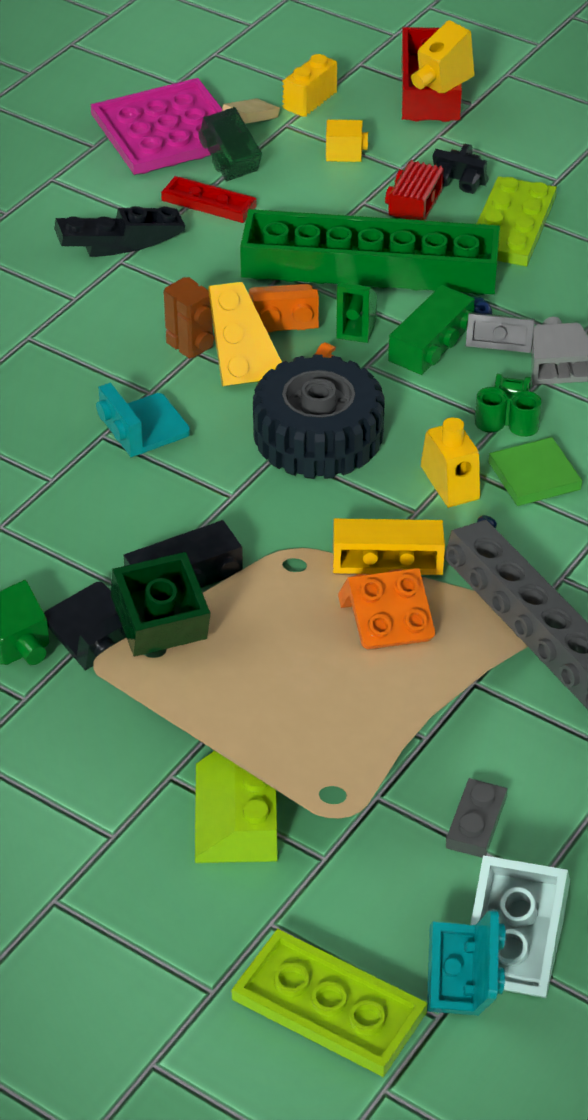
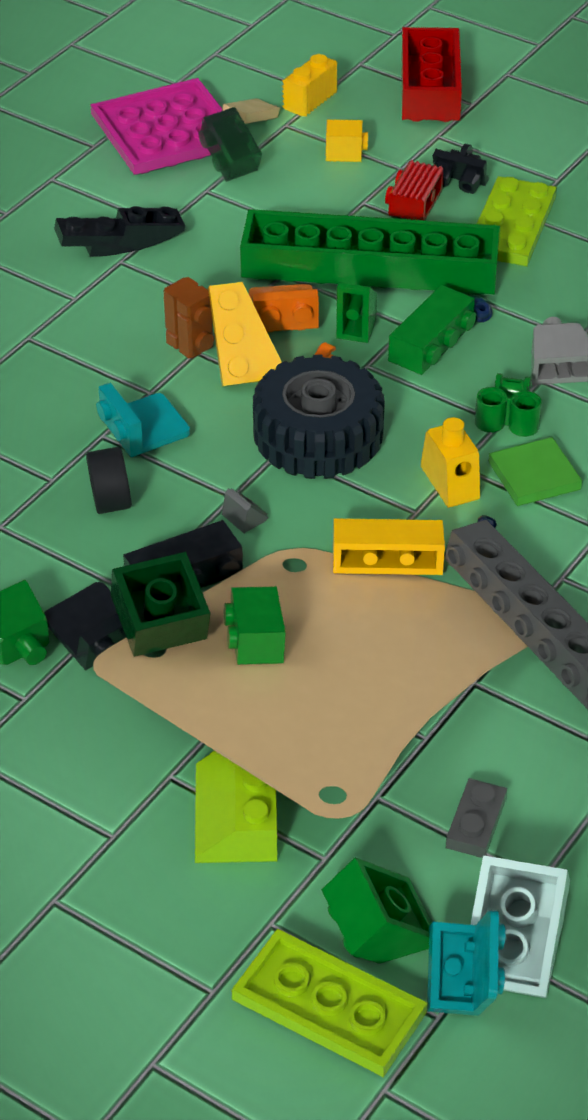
red tile [161,176,257,223] -> none
orange bracket [338,568,435,649] -> none
yellow torso [411,20,474,93] -> none
plate [465,312,535,353] -> none
none -> black tyre [86,447,132,514]
none -> dark grey slope [222,488,268,533]
none -> green brick [224,586,286,665]
none -> green slope [321,857,432,964]

